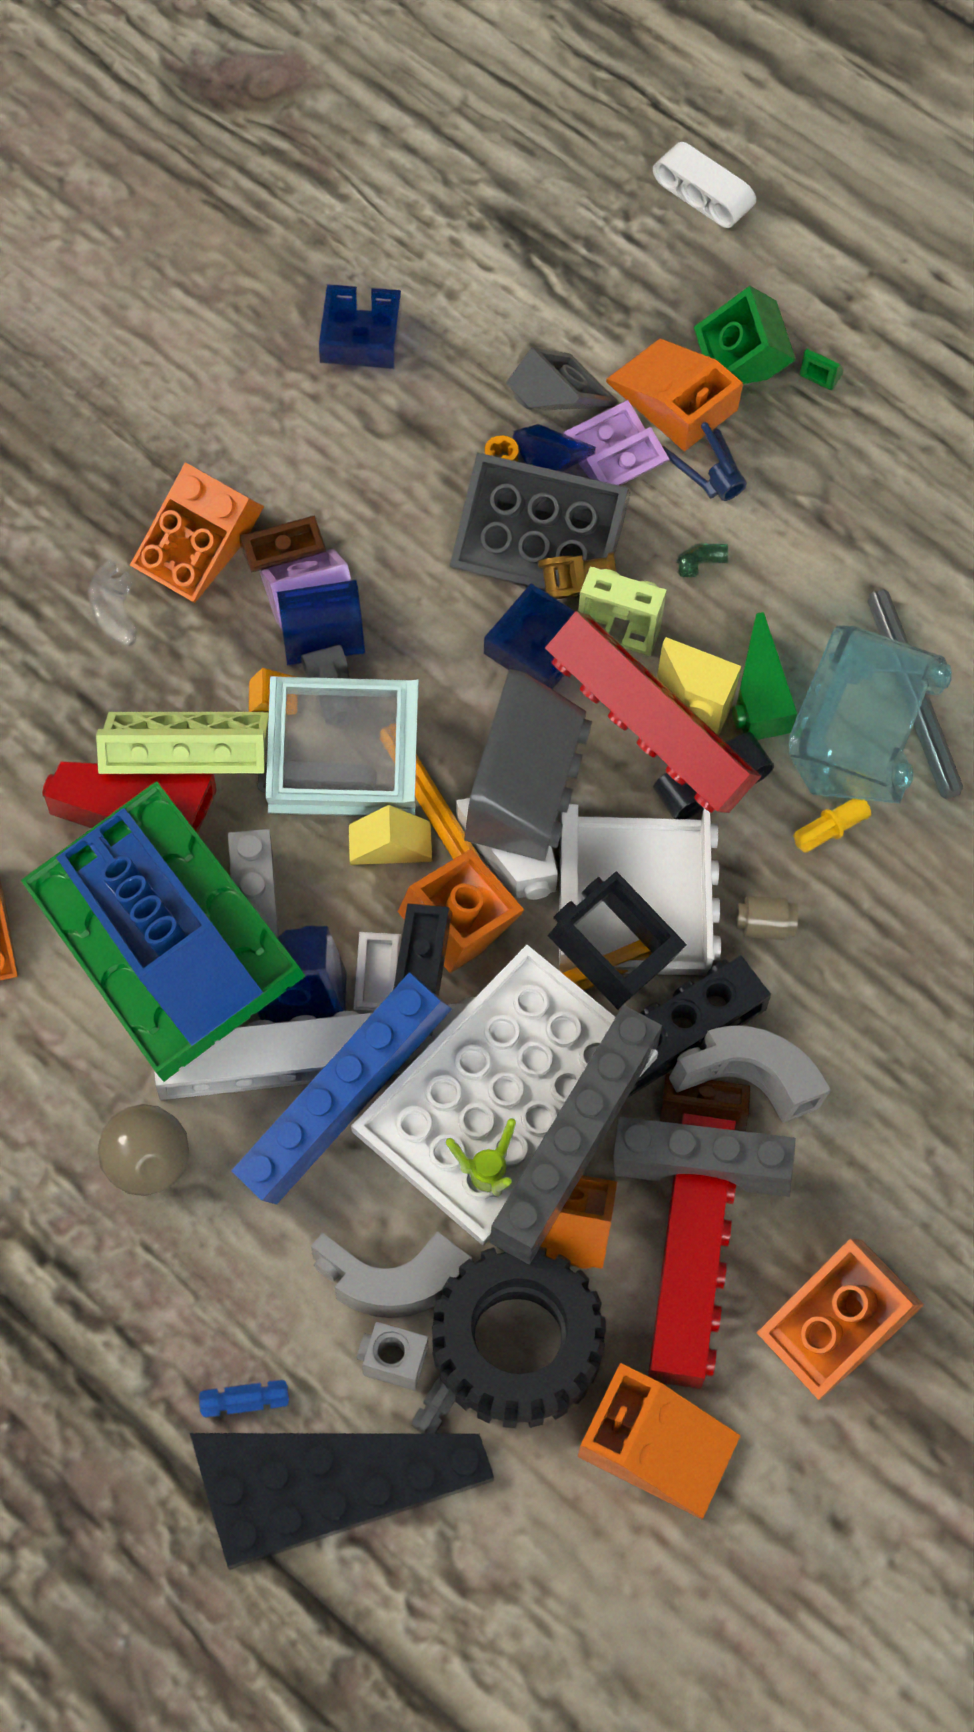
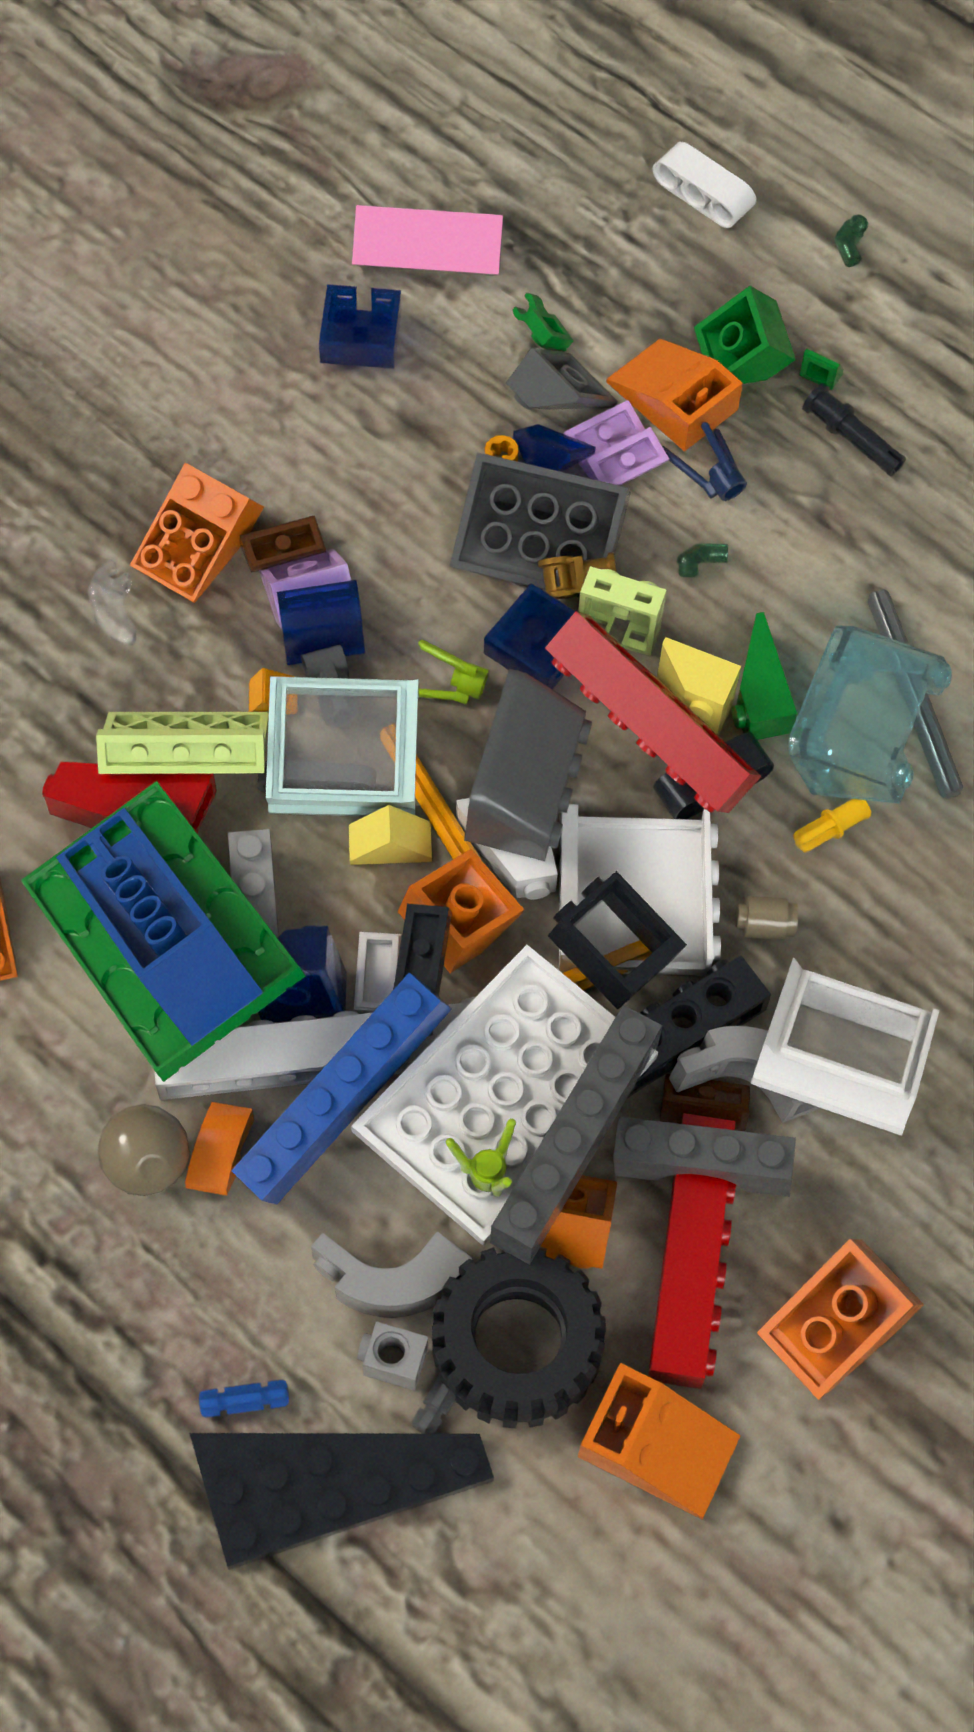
none -> orange slope [185,1102,254,1196]
none -> bright pink brick [352,205,503,275]
none -> lime plant [418,640,490,705]
none -> green plate [512,293,574,352]
none -> piece [750,957,939,1136]
none -> black pin [802,383,906,477]
none -> clear green arm [835,214,869,267]

